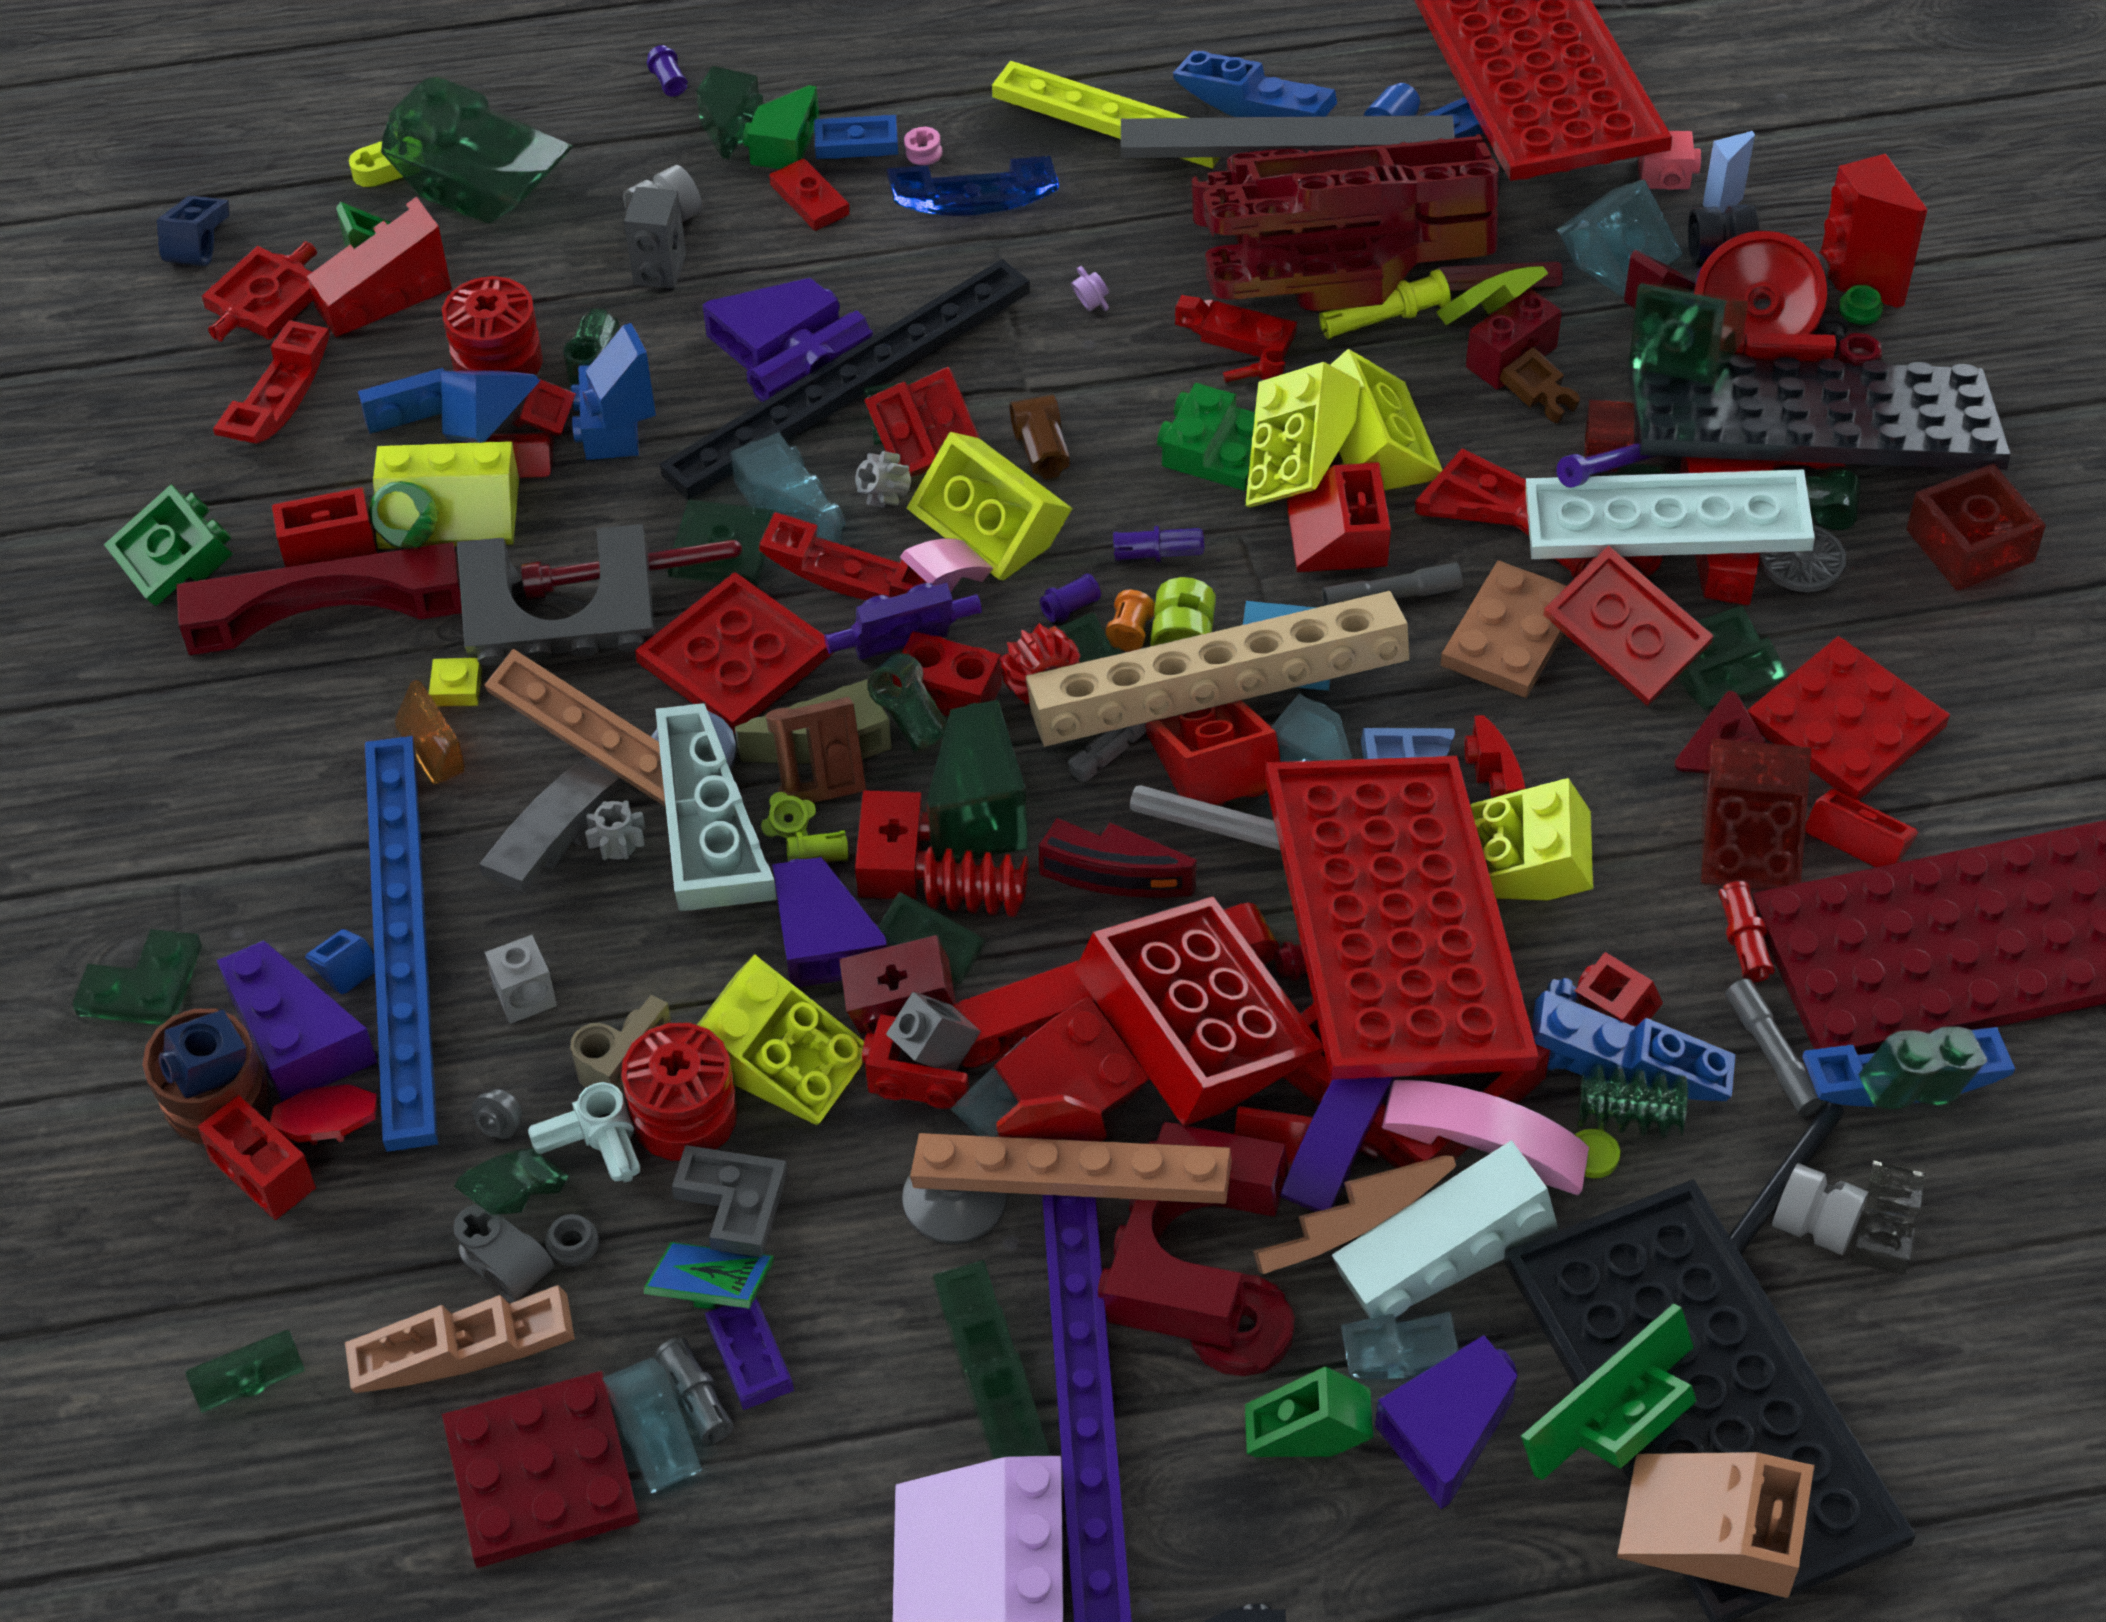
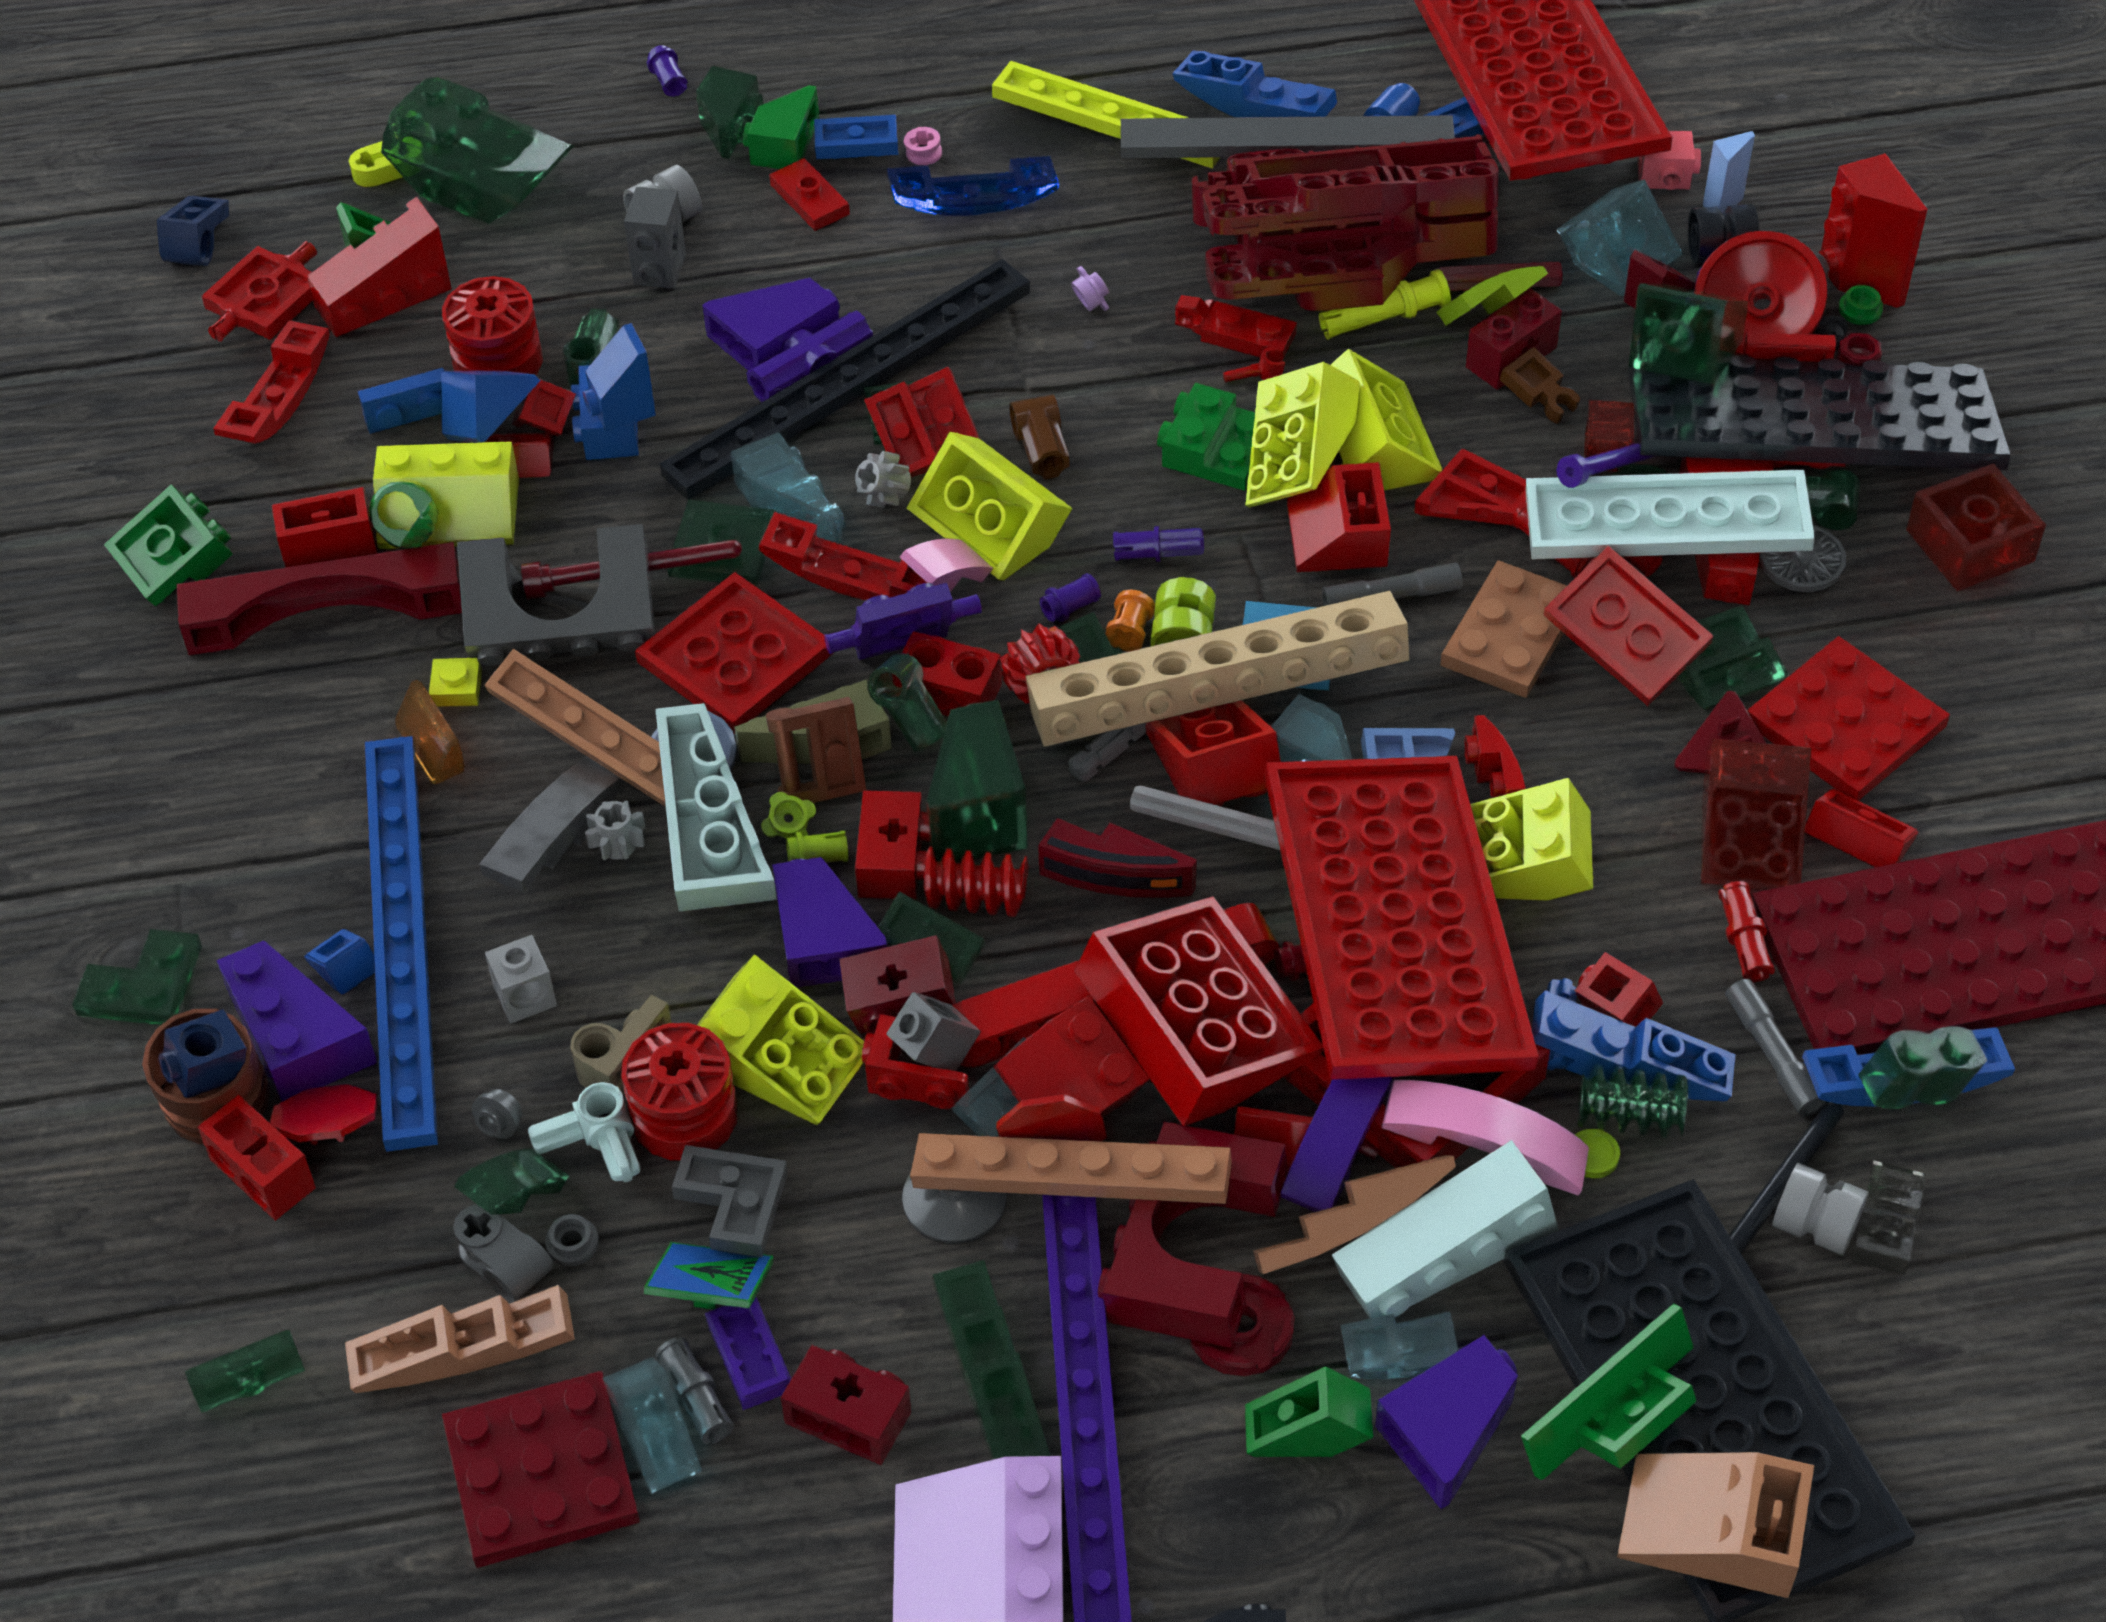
none -> dark red brick [780,1345,912,1466]

